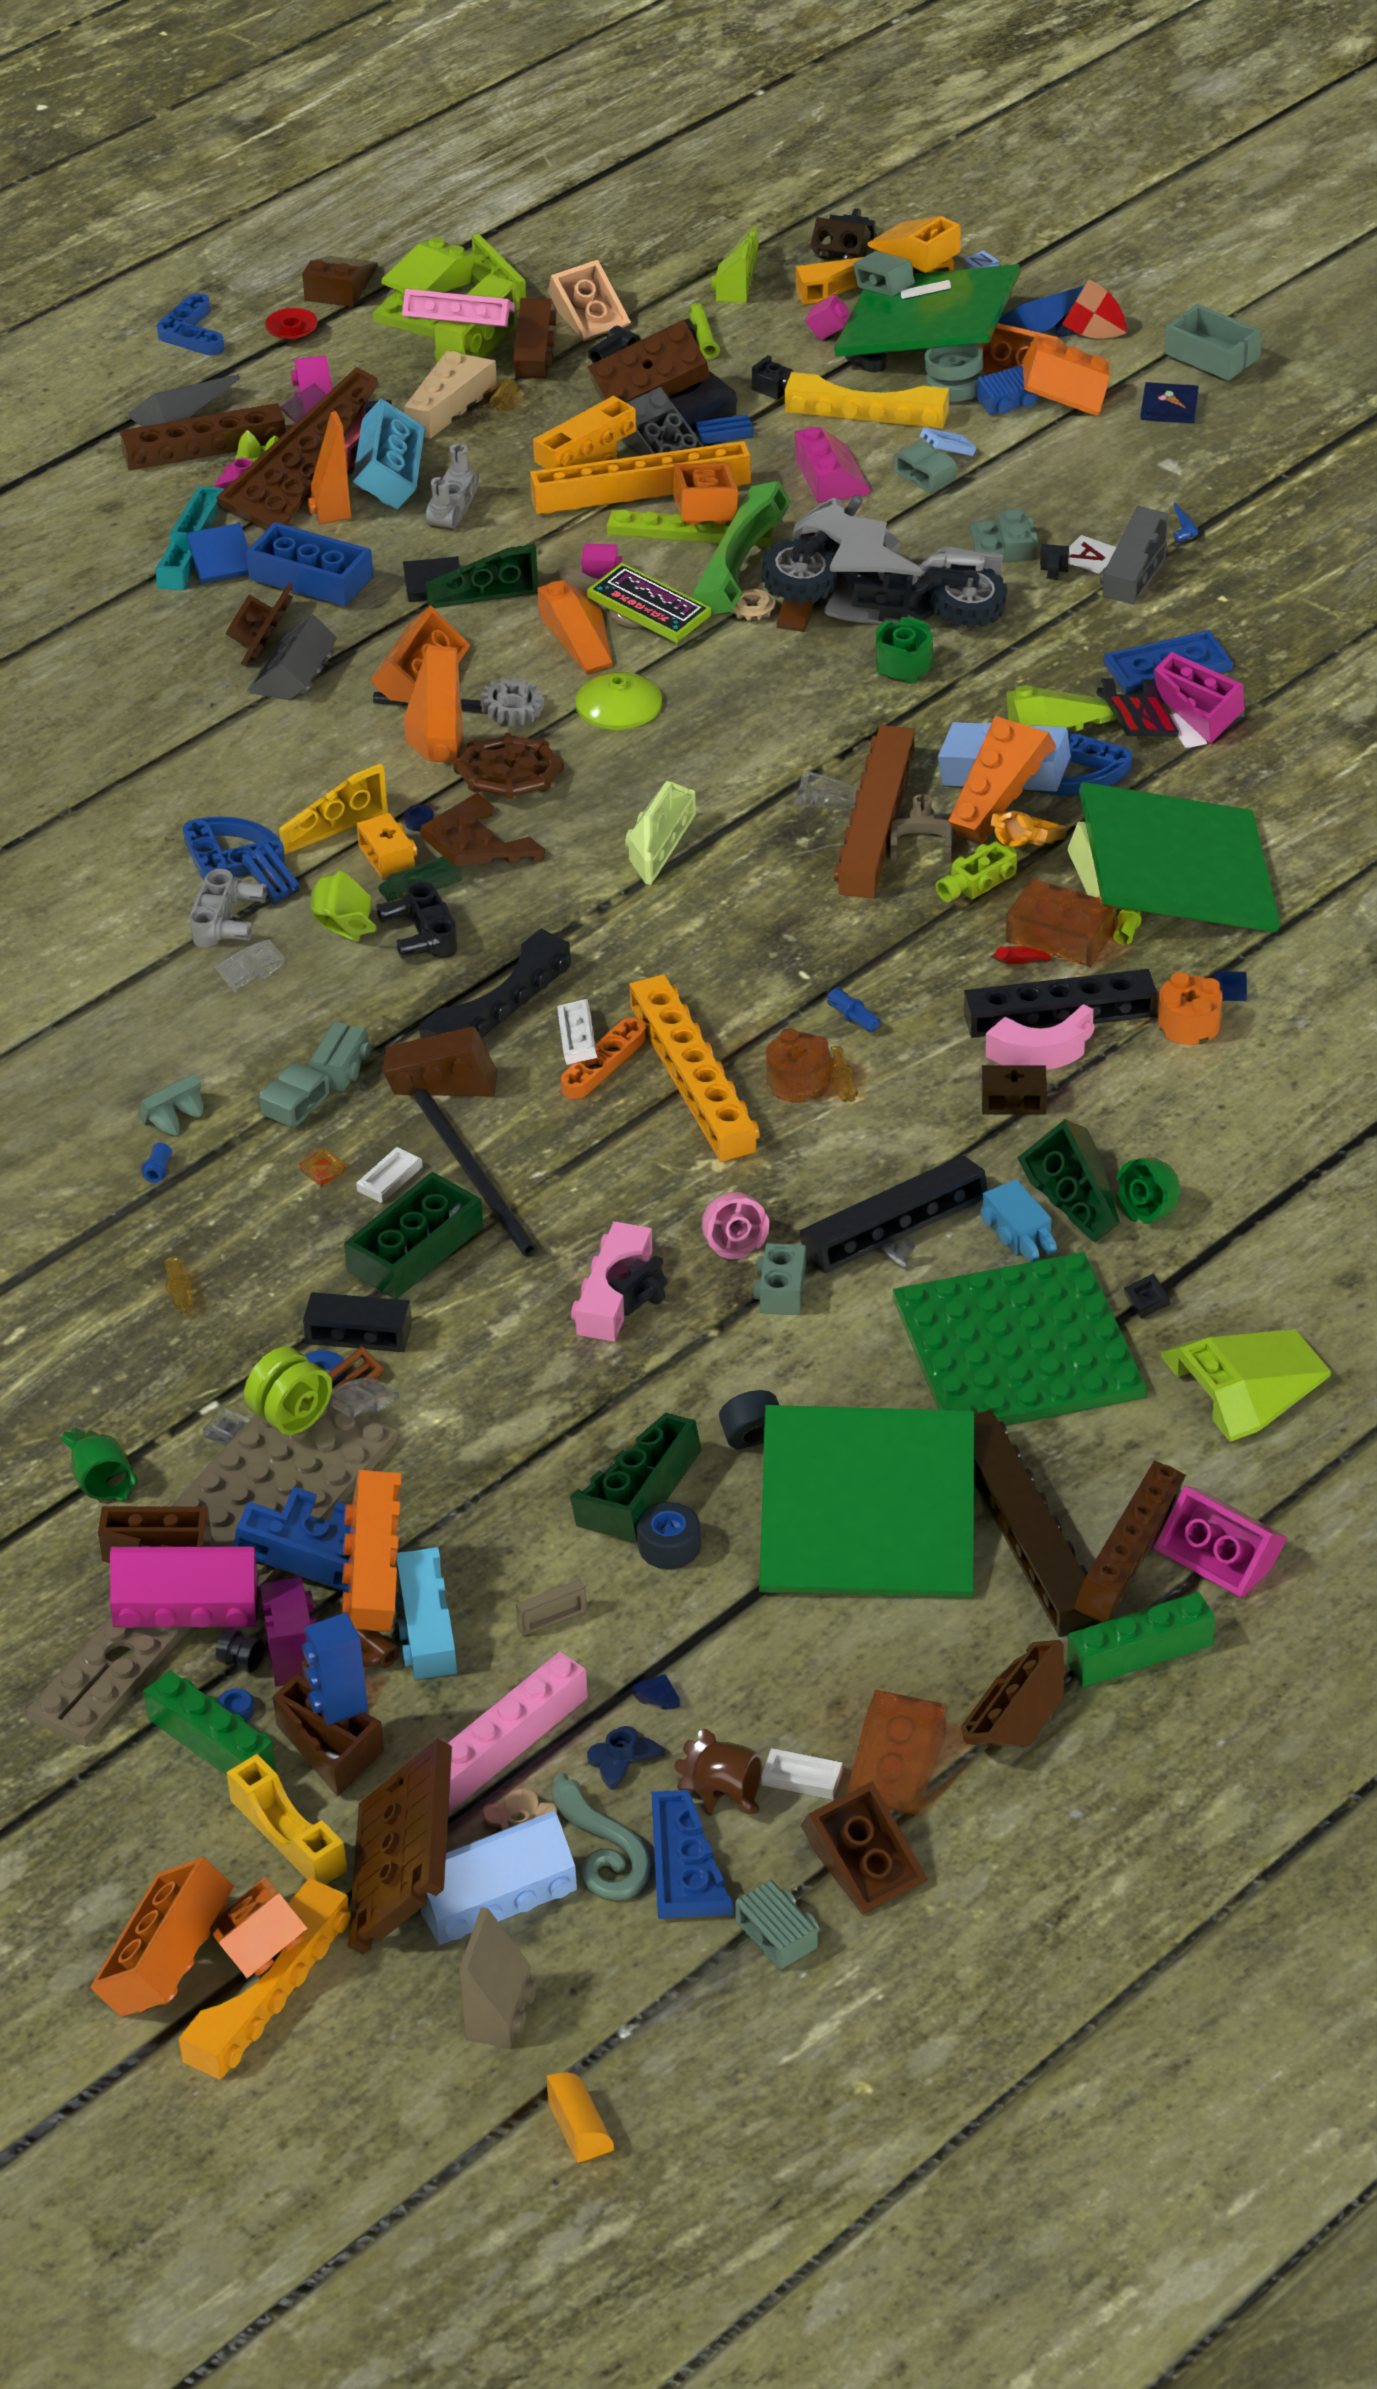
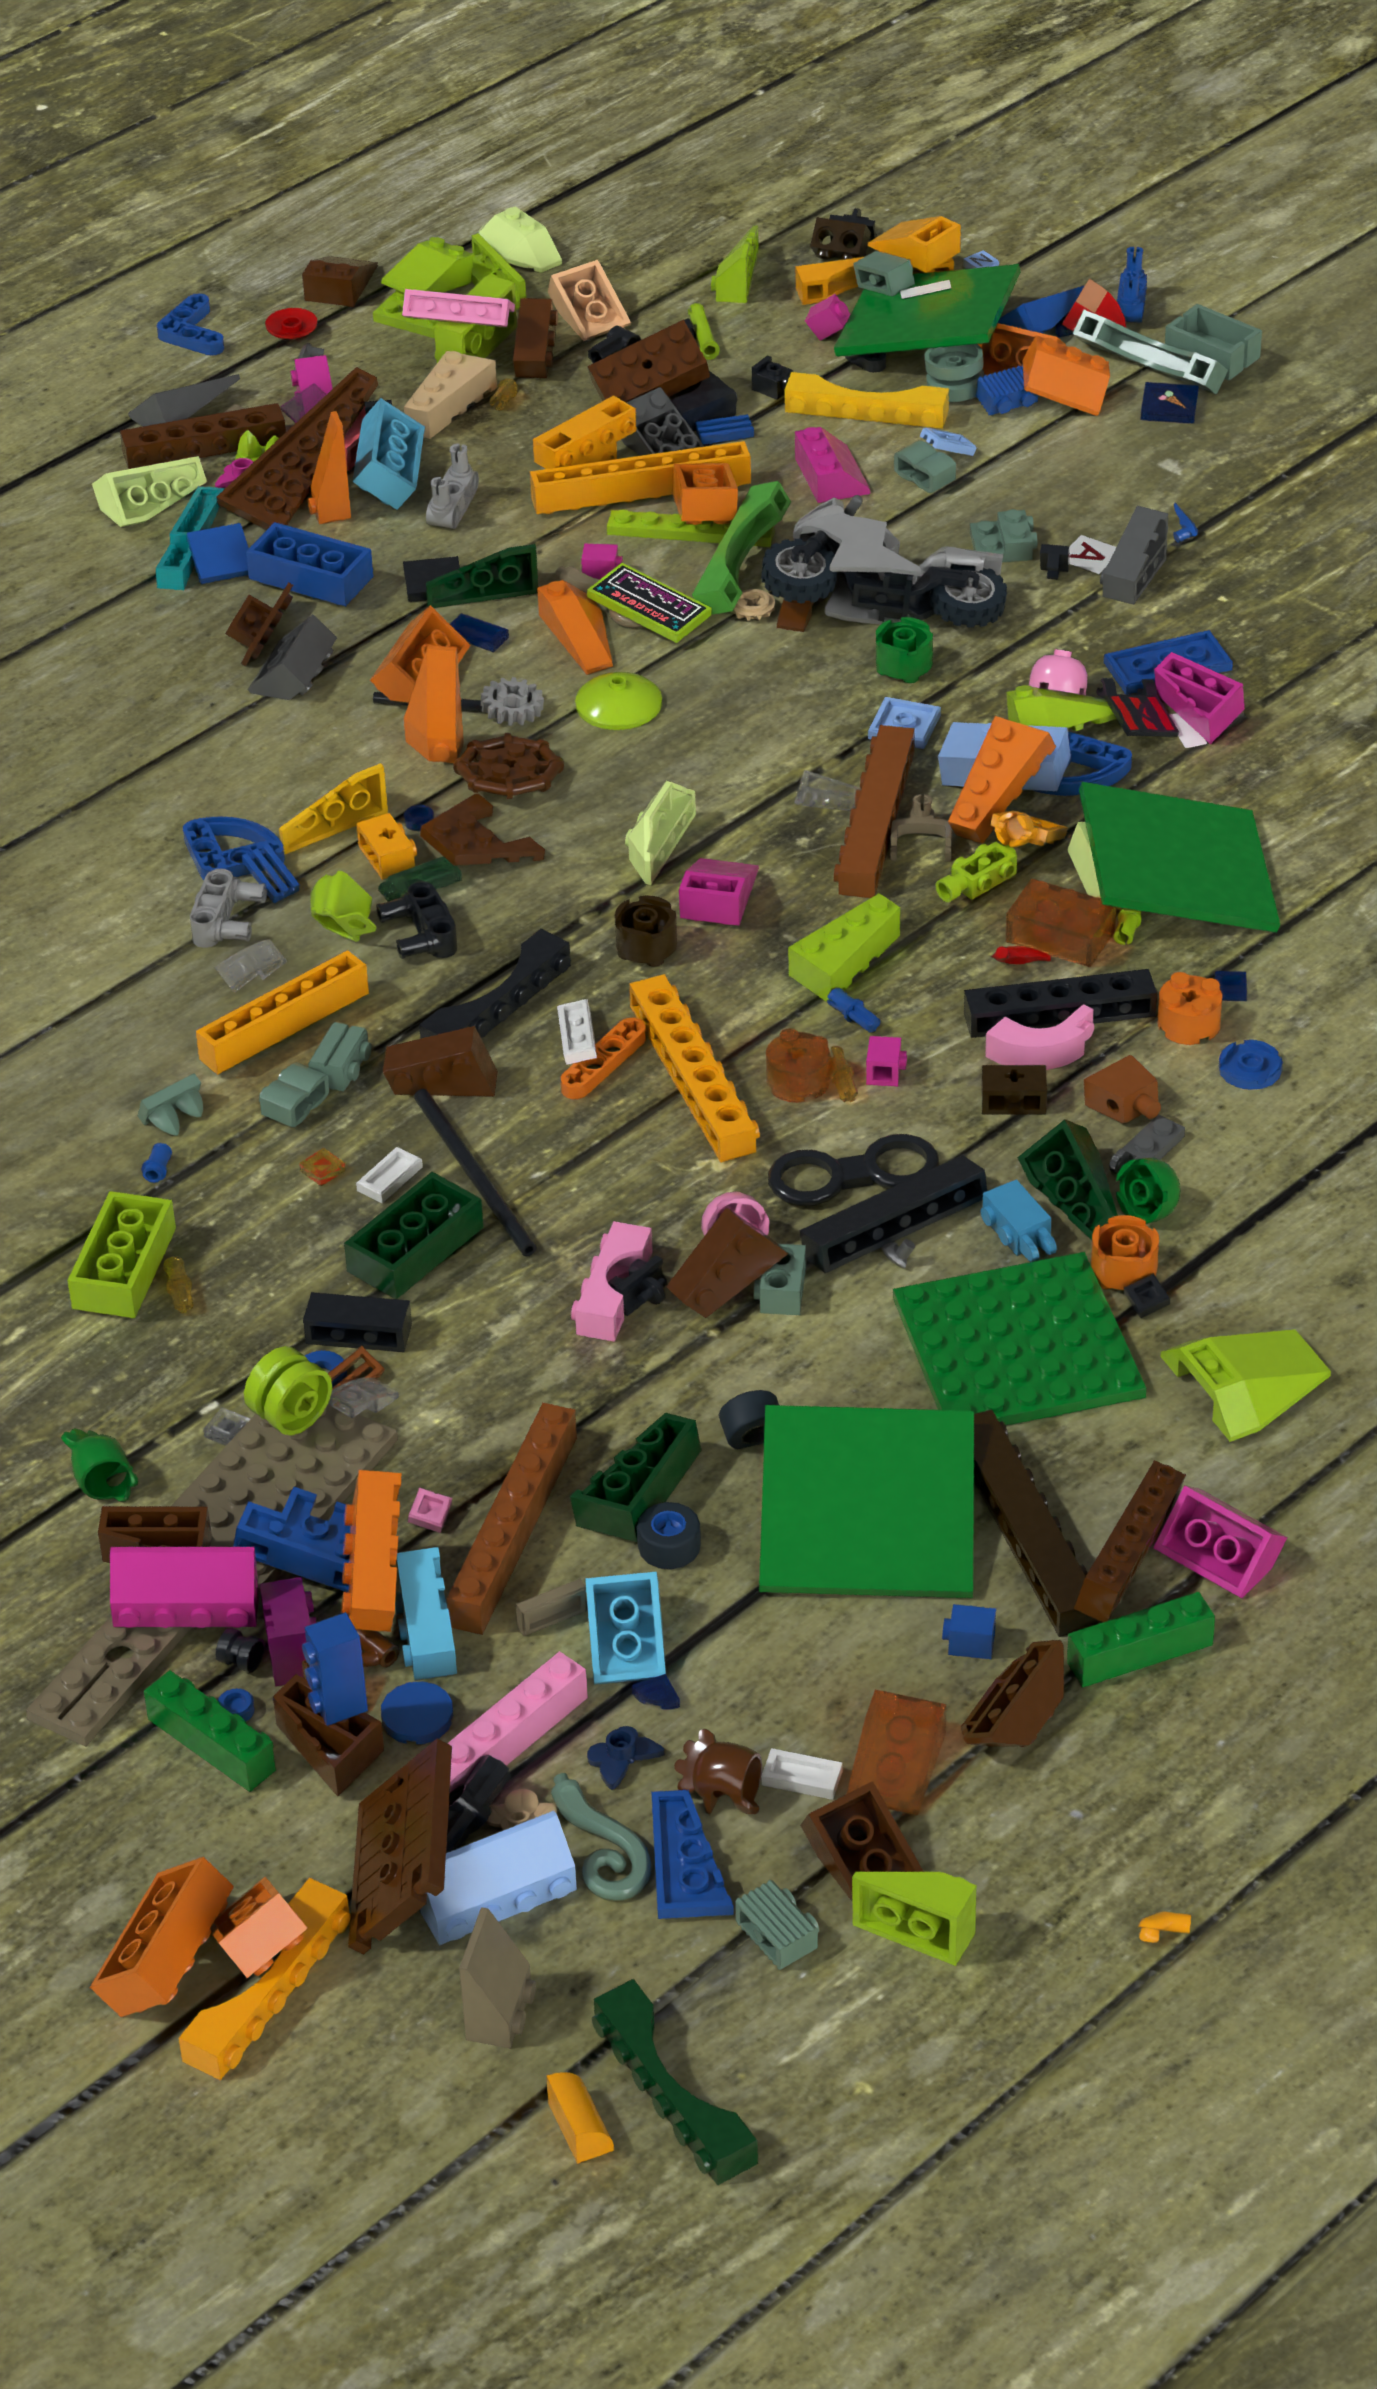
yellow arch [227,1754,347,1885] -> none
none -> lime brick [67,1191,176,1318]
none -> yellowish green wedge [92,456,207,527]
none -> light orange brick [196,950,369,1075]
none -> dark grey bar [294,343,324,370]
none -> blue tile [381,1681,453,1744]
none -> bright pink tile [408,1488,453,1533]
none -> dark orange brick [446,1403,577,1635]
none -> black piece [446,1755,512,1853]
none -> clear blue tile [450,613,509,652]
none -> yellowish green wedge [478,206,562,273]
none -> medium azure slope [585,1572,666,1685]
none -> dark green arch [592,1979,758,2185]
none -> dark brown brick [615,895,677,967]
none -> reddish brown wedge [666,1207,788,1318]
none -> dark pink slope [679,858,759,926]
none -> black bar [768,1134,940,1206]
none -> lime wedge [788,893,900,1002]
none -> lime slope [852,1872,977,1966]
none -> dark pink brick [866,1036,907,1087]
none -> light blue tile [868,697,941,749]
none -> blue brick [942,1604,996,1659]
none -> bright pink cylinder [1028,649,1087,695]
none -> sand green arch [1073,310,1228,394]
none -> dark orange torso [1084,1055,1161,1123]
none -> orange brick [1091,1215,1159,1290]
none -> dark grey hinge [1109,1114,1185,1173]
none -> blue piece [1117,247,1147,323]
none -> light orange arm [1138,1911,1191,1943]
none -> blue tile [1218,1040,1283,1090]

